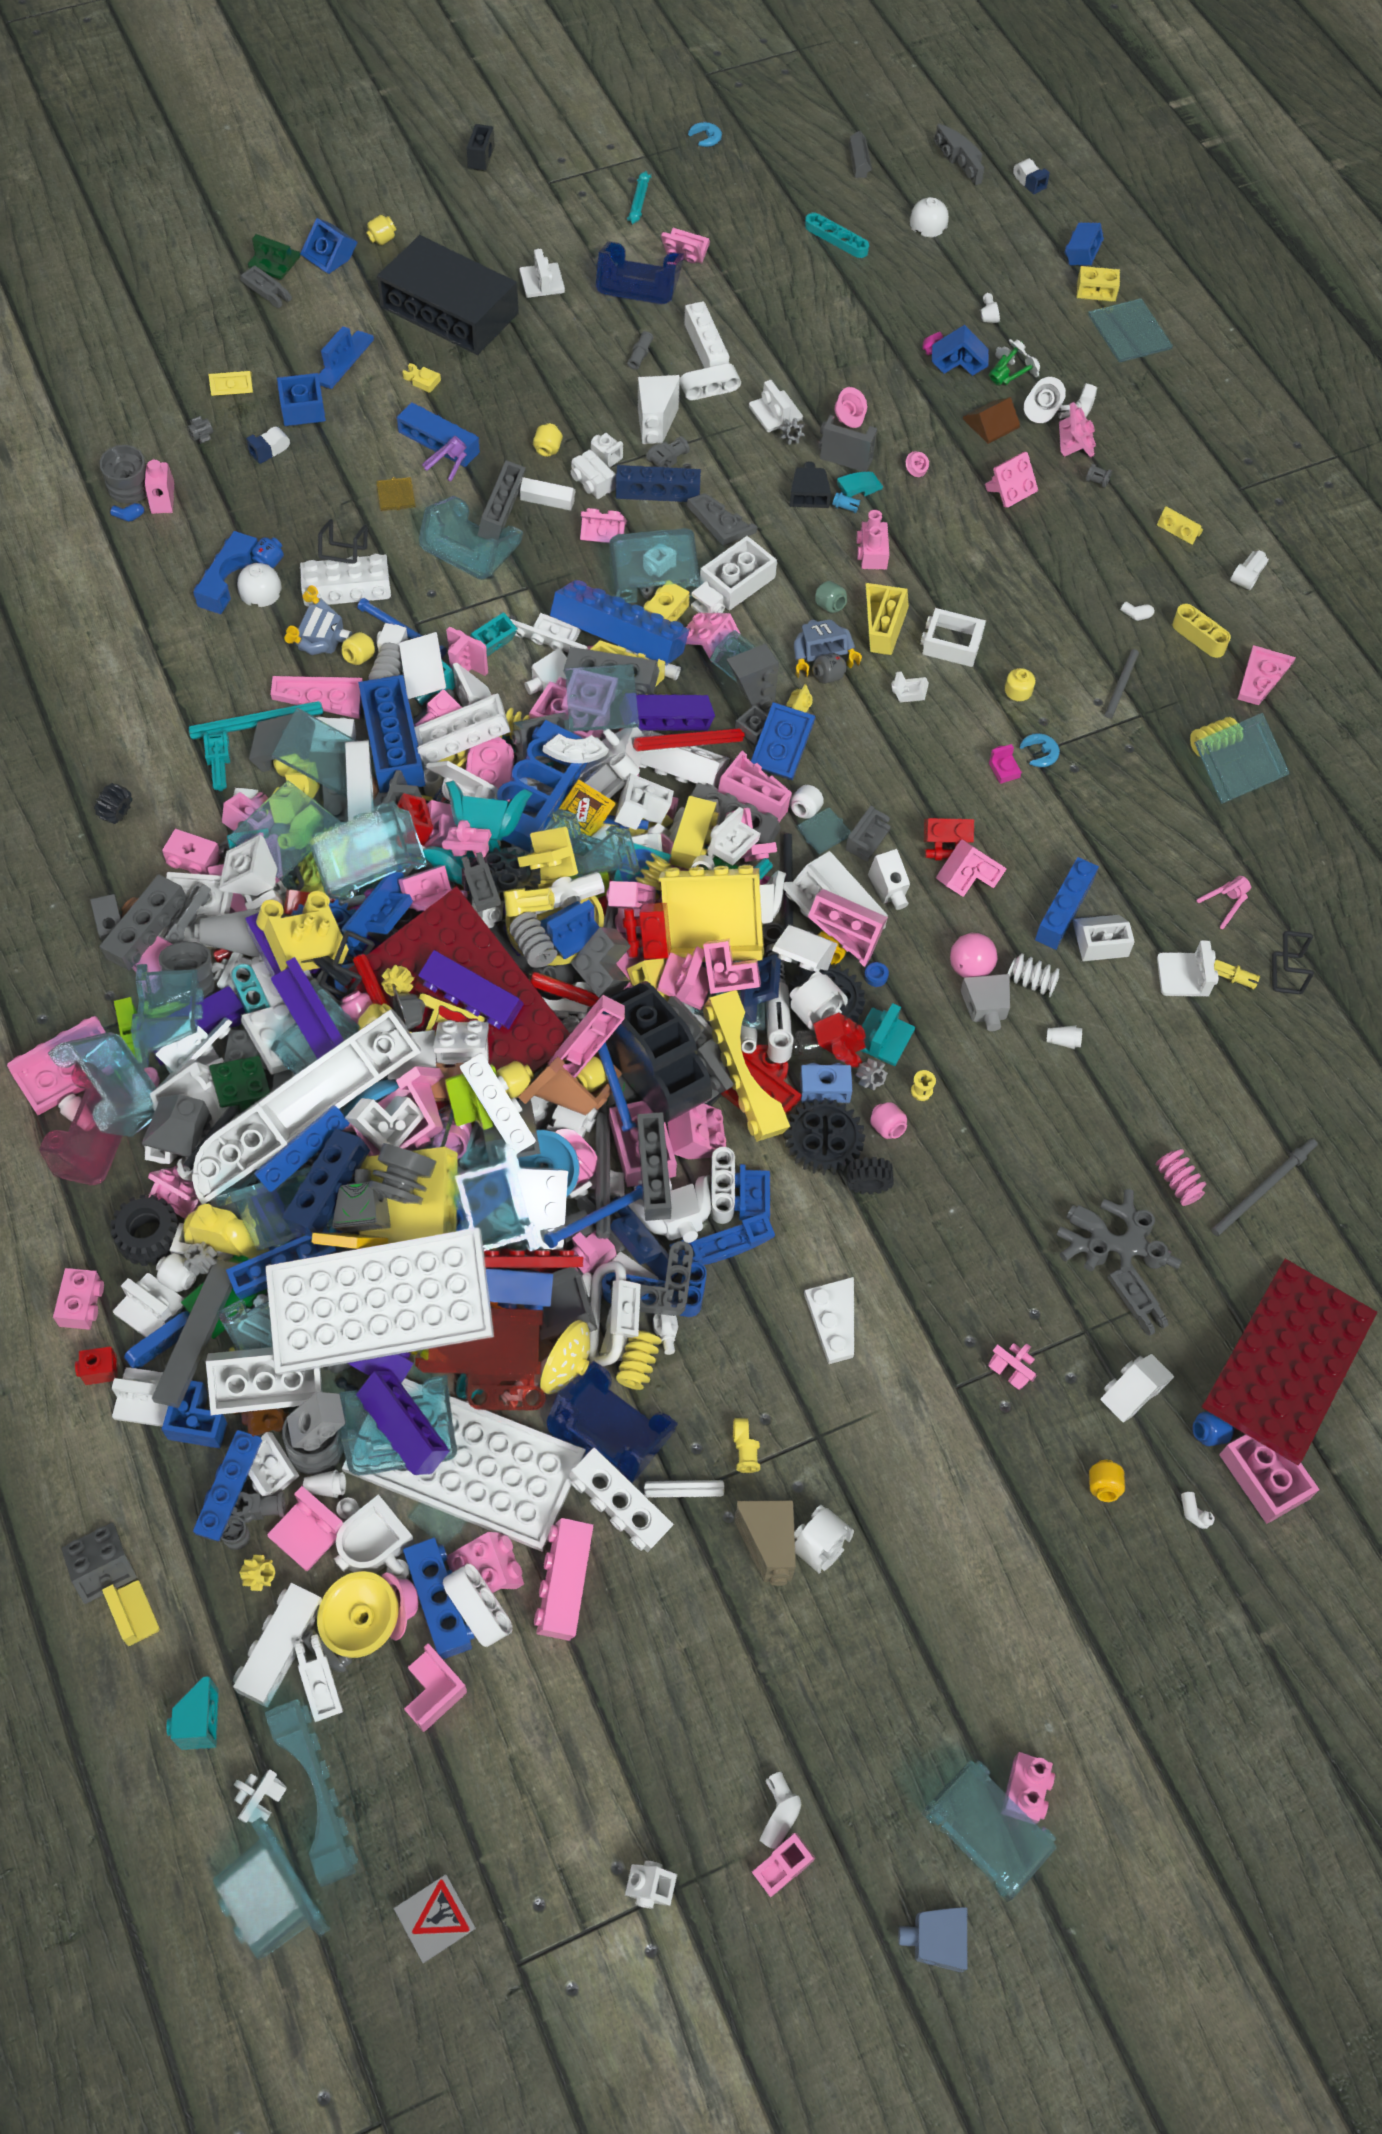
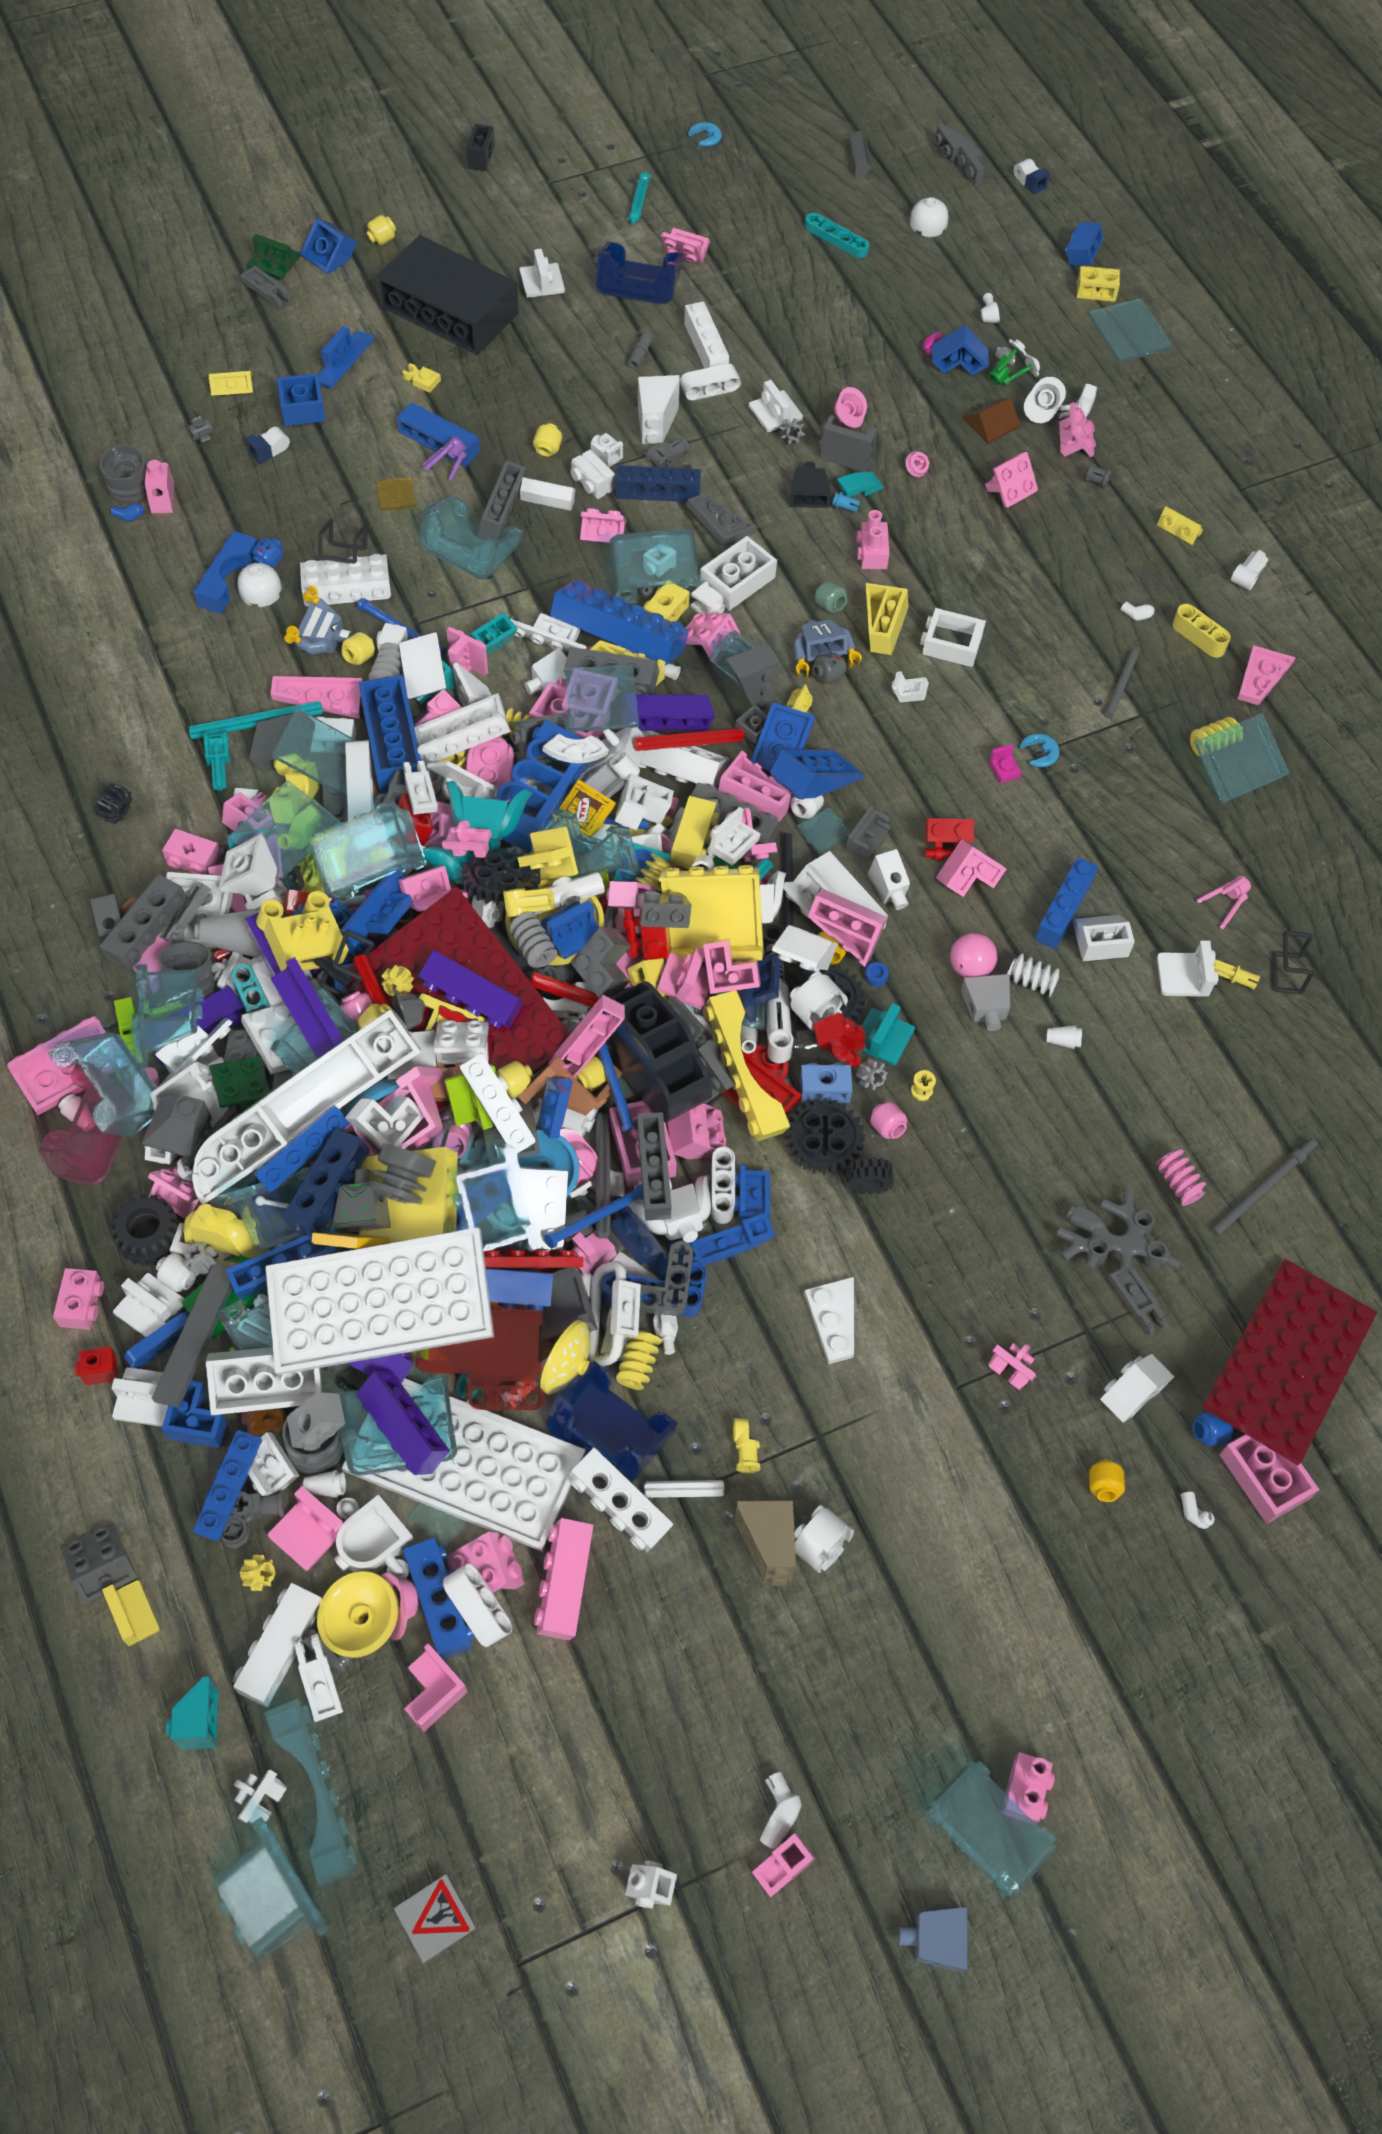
dark grey hinge [461,852,501,912] -> none
light yellow head [1005,668,1035,701] -> none
none -> white hinge [255,1196,289,1209]
none -> white hinge [403,761,437,814]
none -> blue bracket [538,1078,573,1138]
none -> dark grey bracket [637,891,692,928]
none -> blue slope [770,749,865,800]

